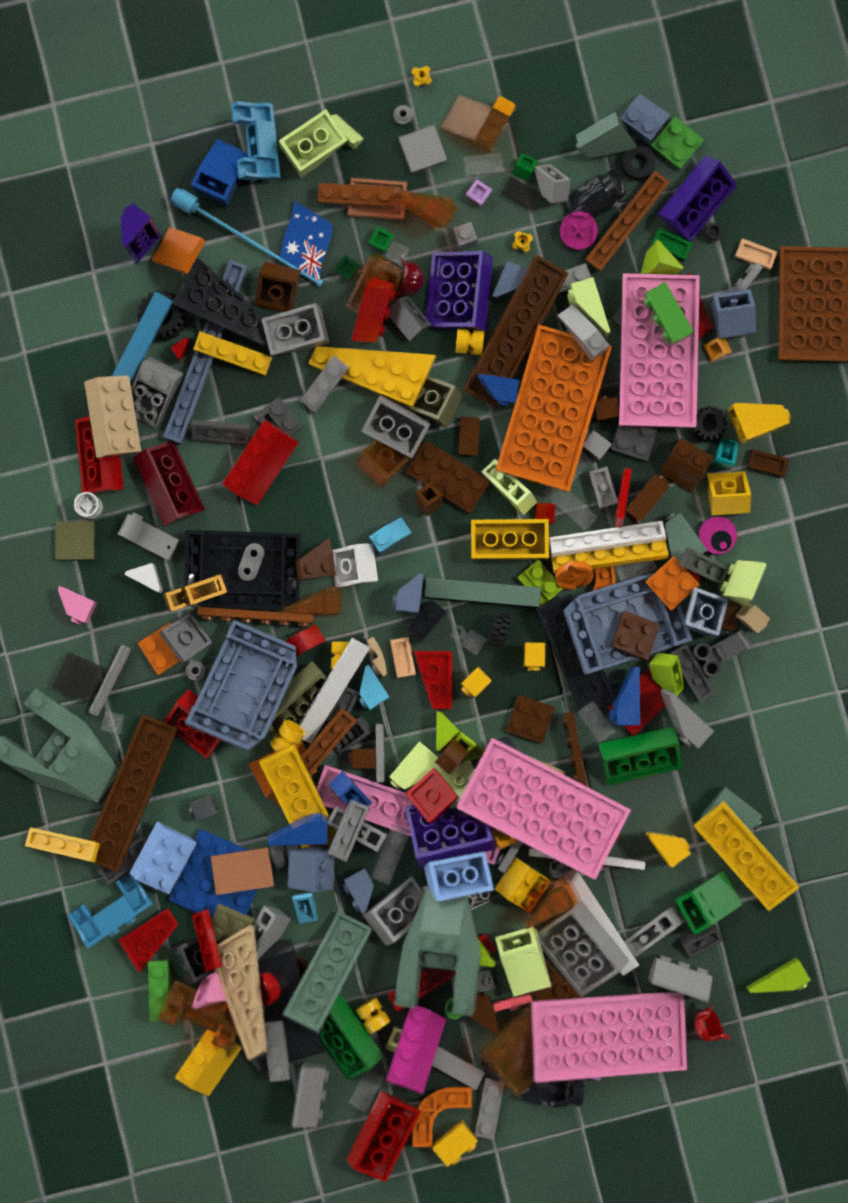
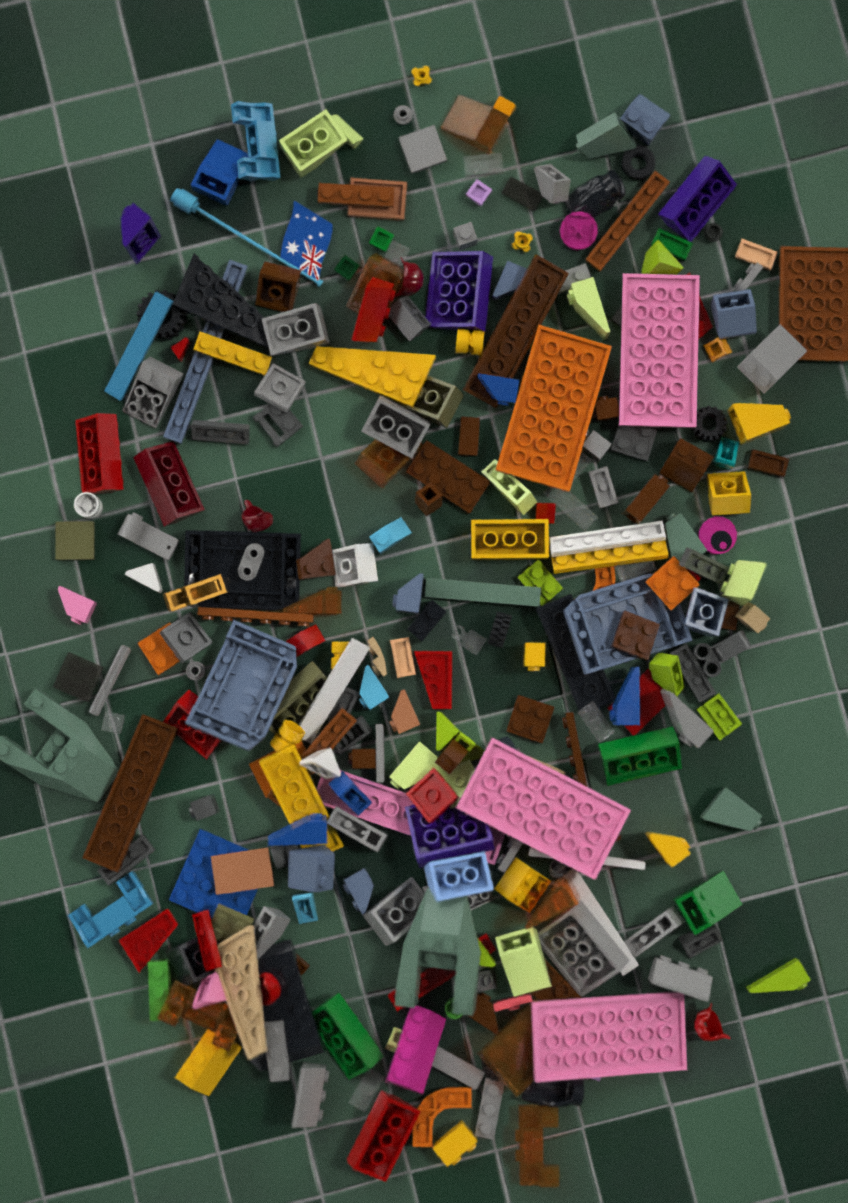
yellow plate [25,827,100,862] -> none
tan brick [84,376,141,458] -> none
light blue brick [130,821,197,894] -> none
orange tile [151,227,206,274] -> none
red slope [222,420,299,505] -> none
sand green plate [283,911,373,1034] -> none
light grey plate [301,356,350,413] -> none
light grey tile [328,799,369,862] -> none
yellow wheel [355,997,390,1034] -> none
clear plate [371,824,410,885] -> none
clear orange slope [390,191,458,230] -> none
yellow brick [461,667,492,698] -> none
light orange plate [491,829,517,850] -> none
green slope [512,153,539,182] -> none
orange tile [555,561,594,590] -> none
light grey slope [558,304,610,361] -> none
red tile [614,468,632,528] -> none
bright green brick [643,282,694,346] -> none
bright green plate [650,117,704,171] -> none
yellow plate [694,801,799,911] -> none
none -> dark red hair [241,500,273,532]
none -> light grey tile [254,363,306,413]
none -> white slope [299,748,341,779]
none -> nougat slope [390,689,420,734]
none -> clear orange bracket [515,1104,559,1187]
none -> lime plate [696,693,742,741]
none -> light grey slope [737,324,807,394]

